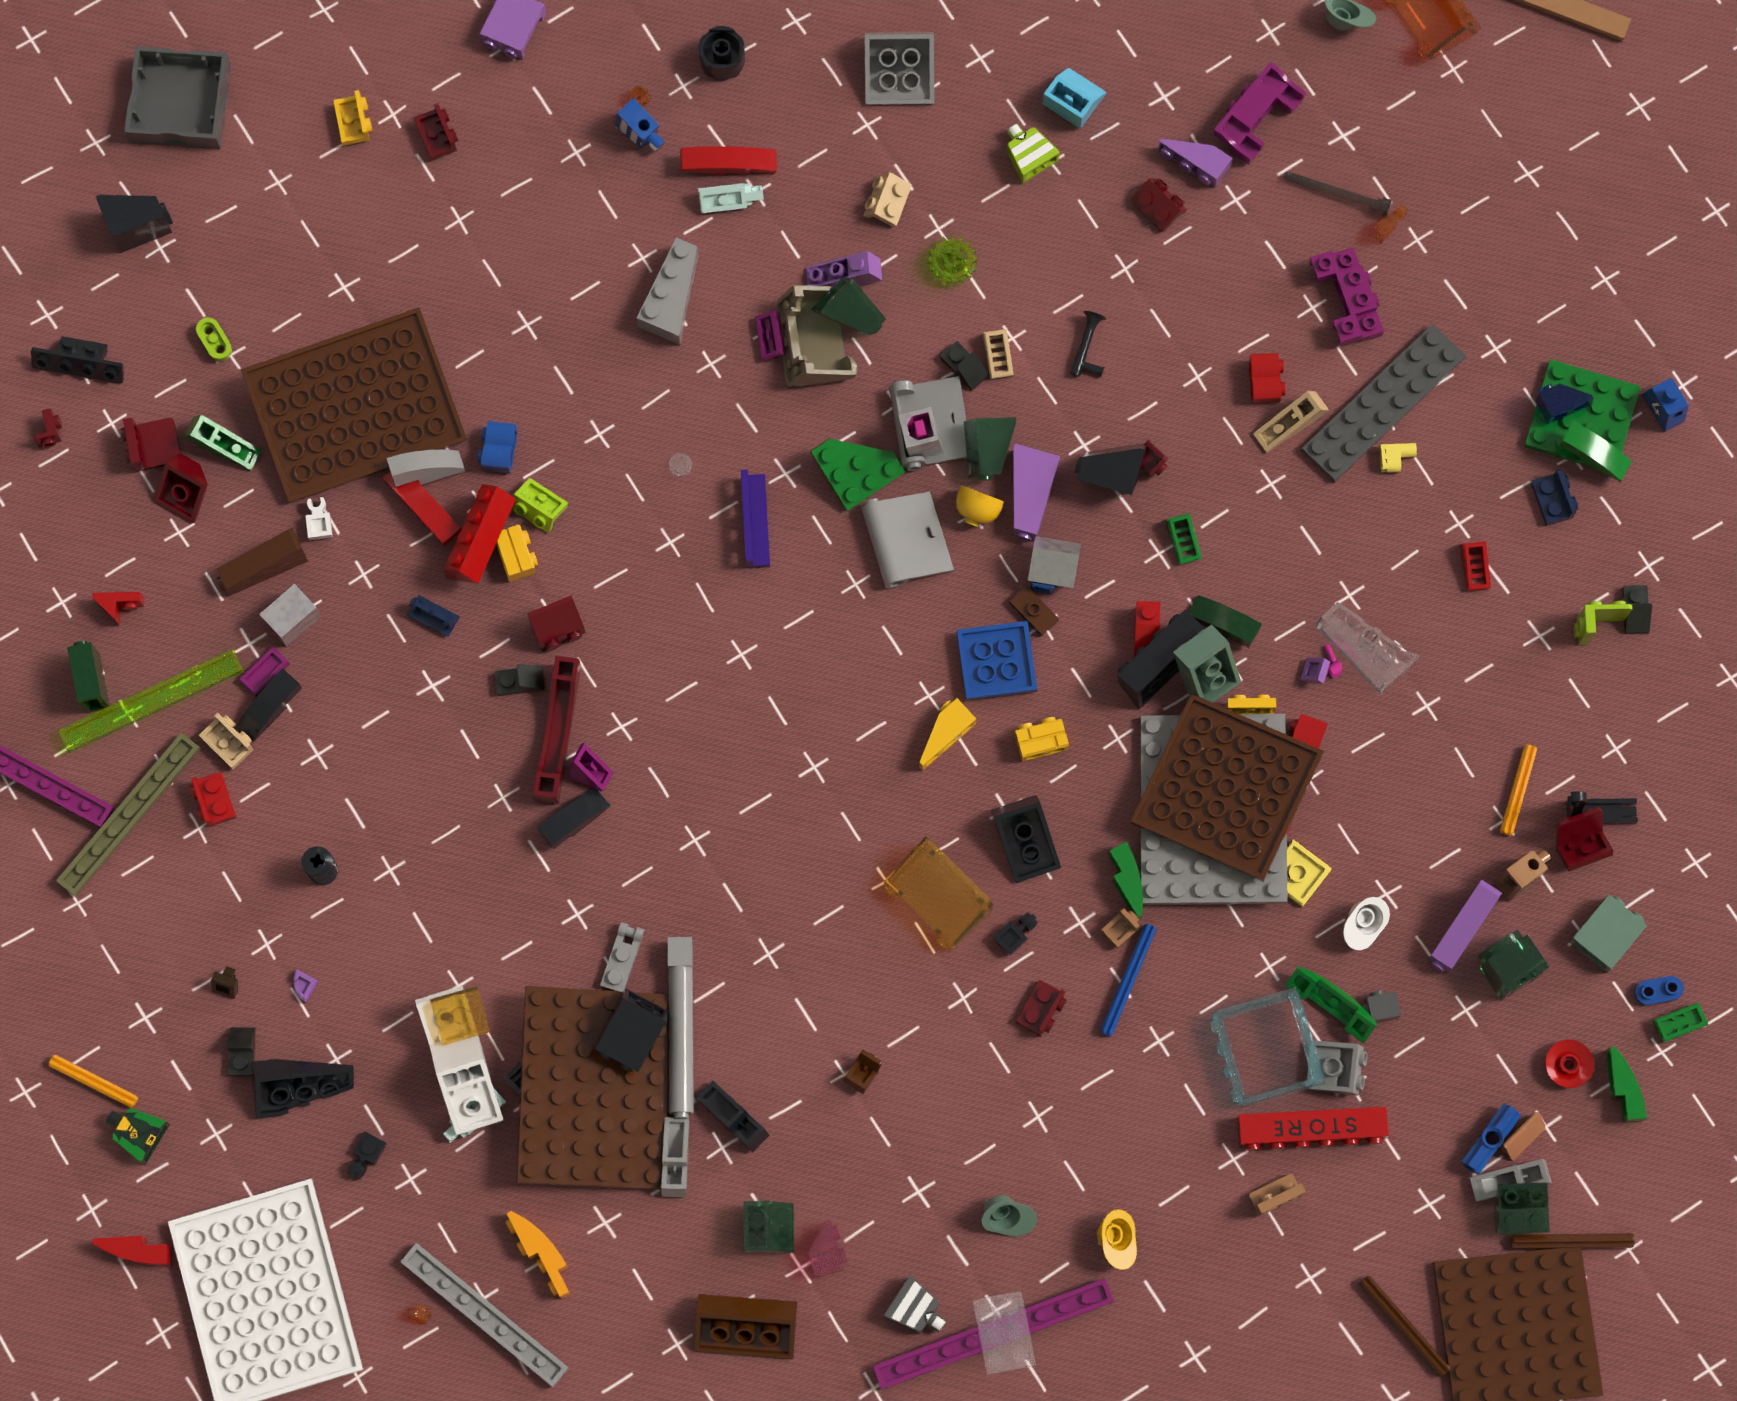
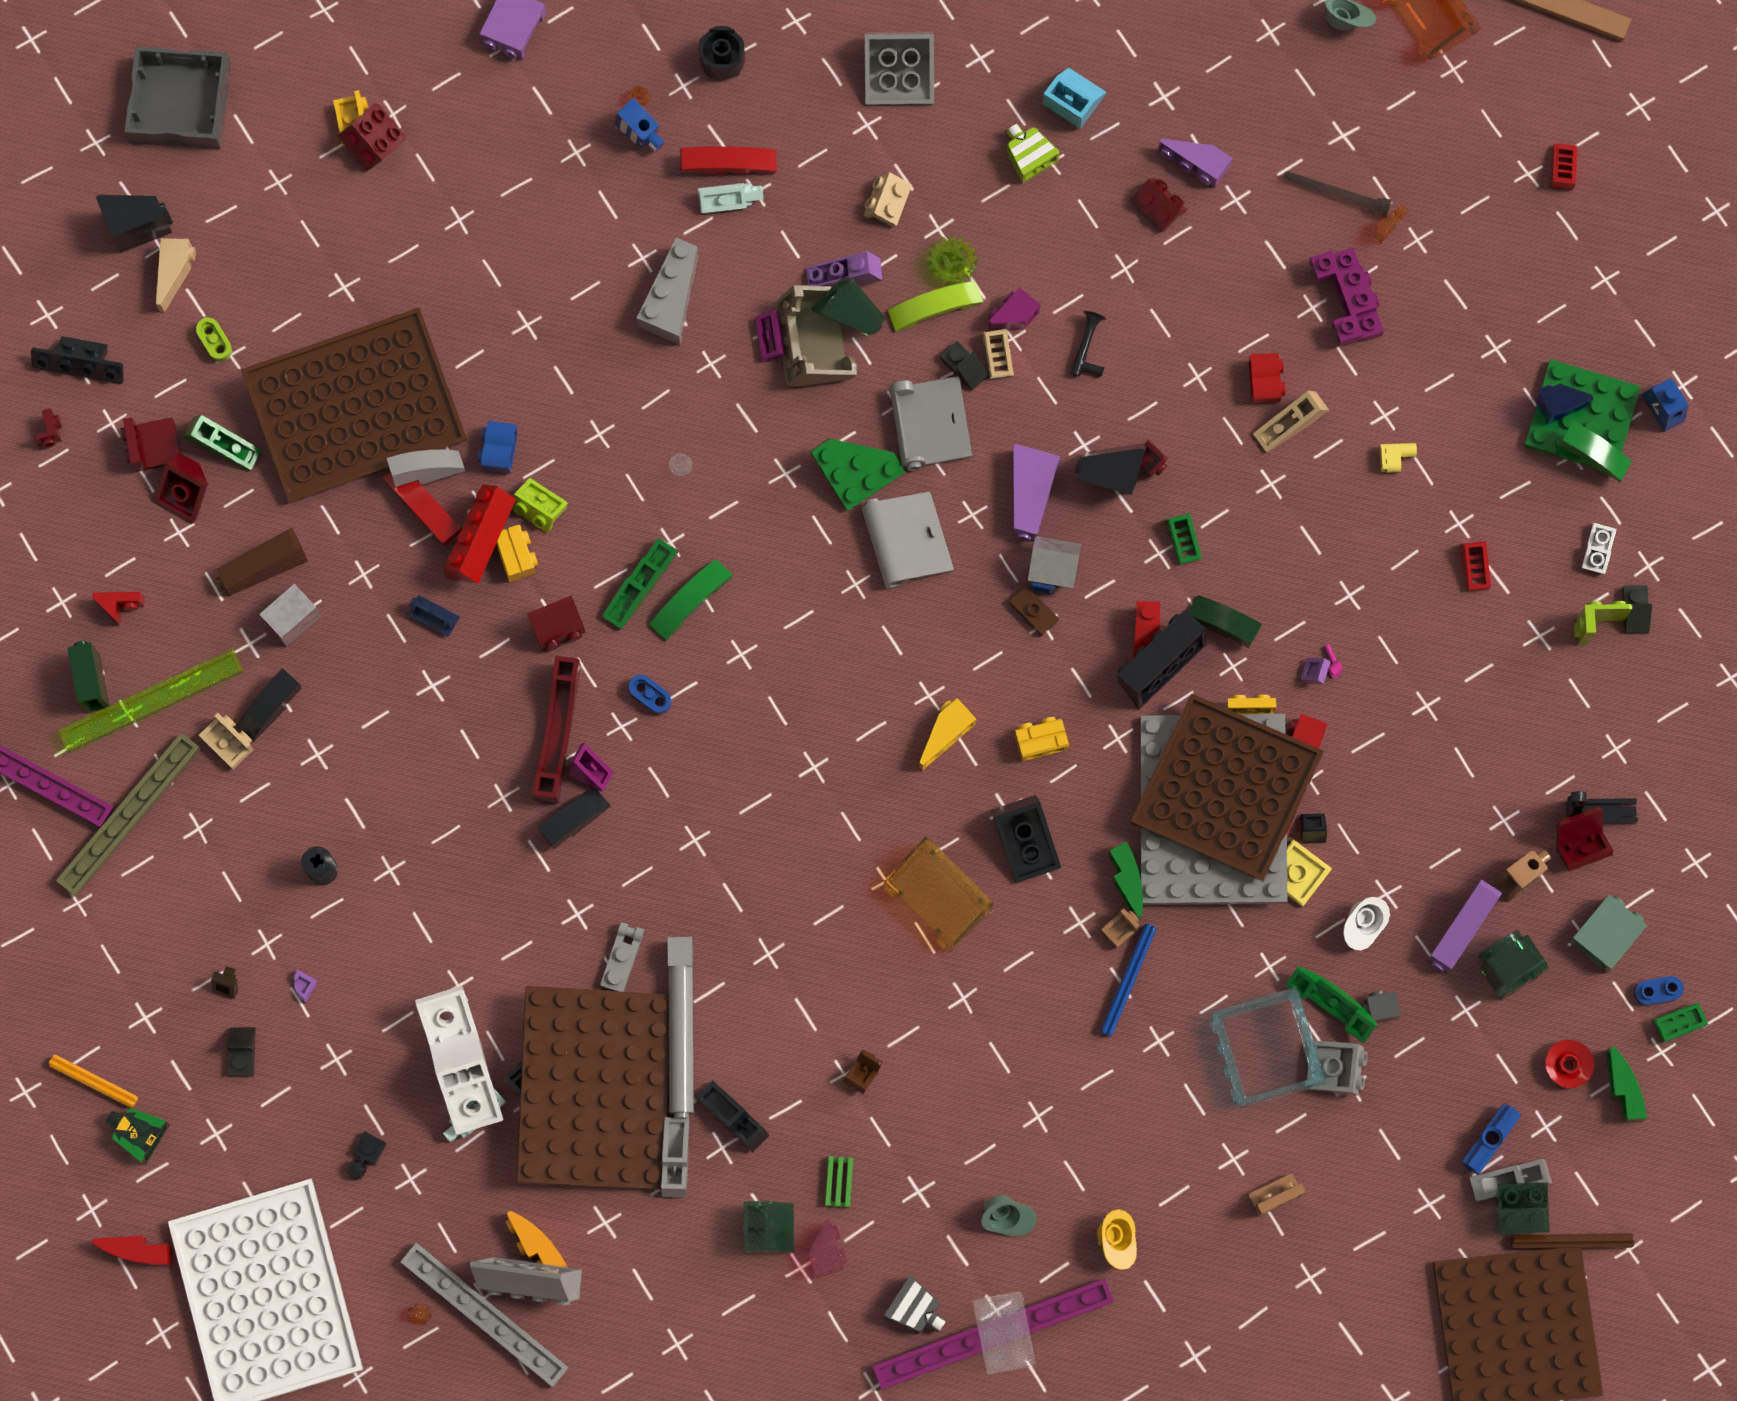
red bracket [190,772,237,827] -> none
magenta tile [238,646,290,697] -> none
black wedge [251,1059,354,1118] -> none
white plate [306,497,333,540] -> none
dark red bracket [413,103,458,161] -> none
clear yellow tile [430,986,490,1045] -> none
pearl dark grey slope [495,664,545,696] -> none
black slope [595,988,668,1072] -> none
reddish brown slope [694,1294,797,1359] -> none
dark purple fence [741,469,770,568] -> none
flat silver piece [898,407,944,458] -> none
yellow cylinder [956,485,1004,527] -> none
blue plate [957,621,1037,701] -> none
clear green slope [964,417,1016,482] -> none
black plate [993,912,1038,956] -> none
dark red bracket [1016,980,1067,1037] -> none
sand green brick [1173,624,1242,703] -> none
magenta bracket [1213,62,1306,165] -> none
red brick [1237,1107,1389,1151] -> none
dark grey plate [1301,324,1466,483] -> none
clear wedge [1315,602,1420,695] -> none
reddish brown axle [1359,1275,1450,1377] -> none
light orange axle [1500,744,1537,836] -> none
nougat slope [1500,1112,1546,1161] -> none
dark blue bracket [1531,469,1578,526] -> none
none -> tan slope [156,238,196,312]
none -> dark red bracket [337,103,405,171]
none -> light grey slope [470,1257,582,1305]
none -> green slope [602,538,679,629]
none -> blue plate [629,675,672,714]
none -> green slope [649,559,733,641]
none -> bright green tile [825,1156,853,1208]
none -> lime slope [888,281,983,333]
none -> magenta slope [988,287,1041,331]
none -> black slope [1301,813,1327,844]
none -> red slope [1550,143,1578,190]
none -> white slope [1582,523,1617,574]

